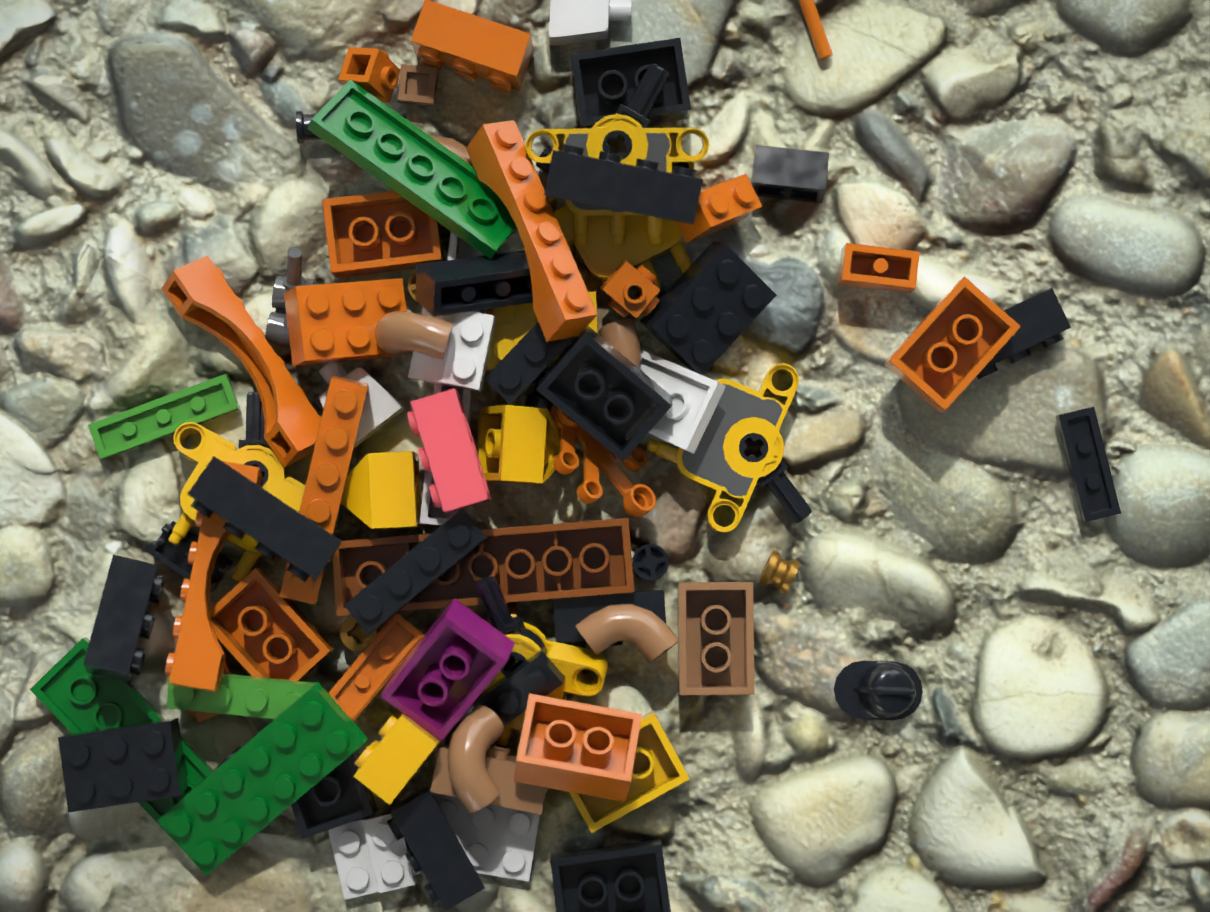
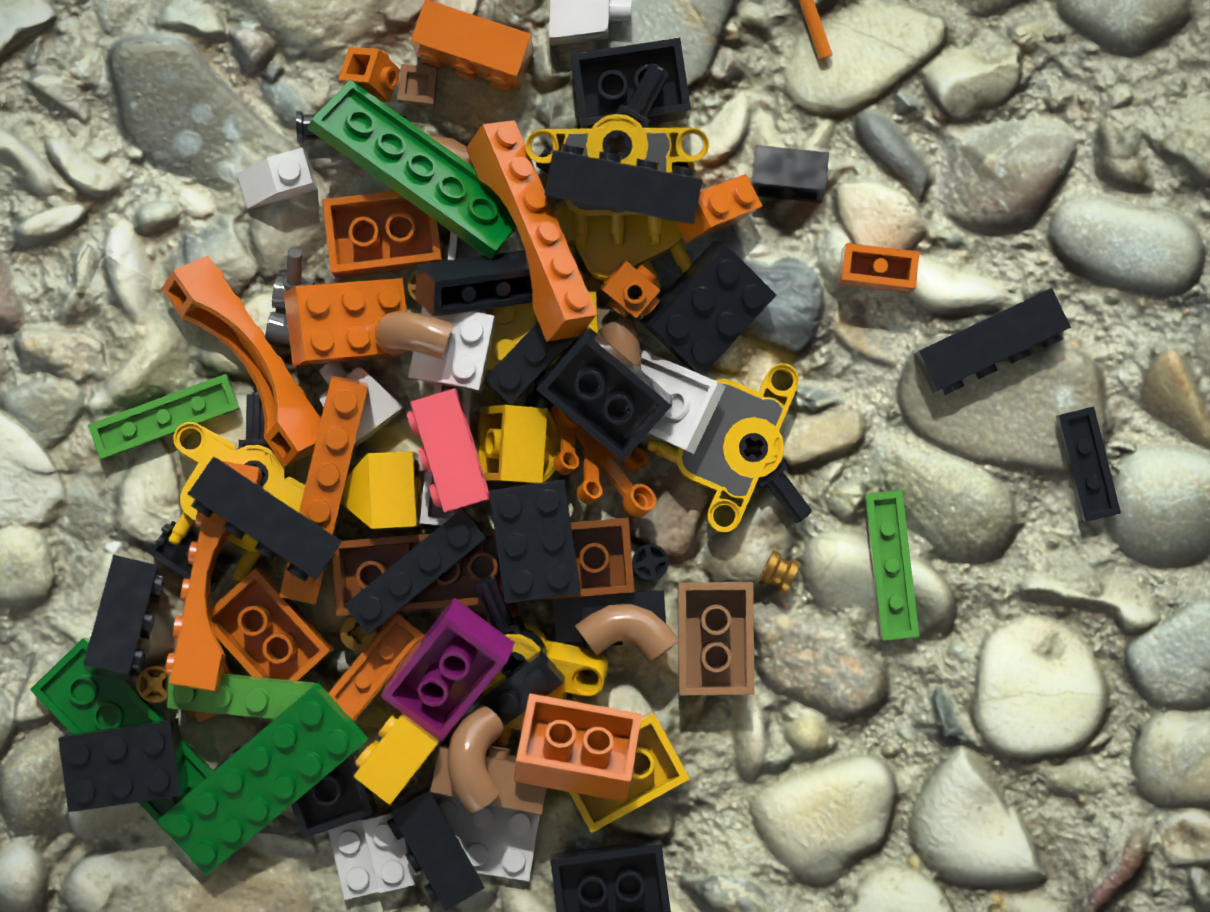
black piece [834,660,923,720] -> none
orange brick [884,276,1021,413] -> none
none -> pearl gold wheel [136,664,168,703]
none -> white slope [237,147,318,210]
none -> black brick [489,480,581,604]
none -> bright green plate [864,490,920,641]

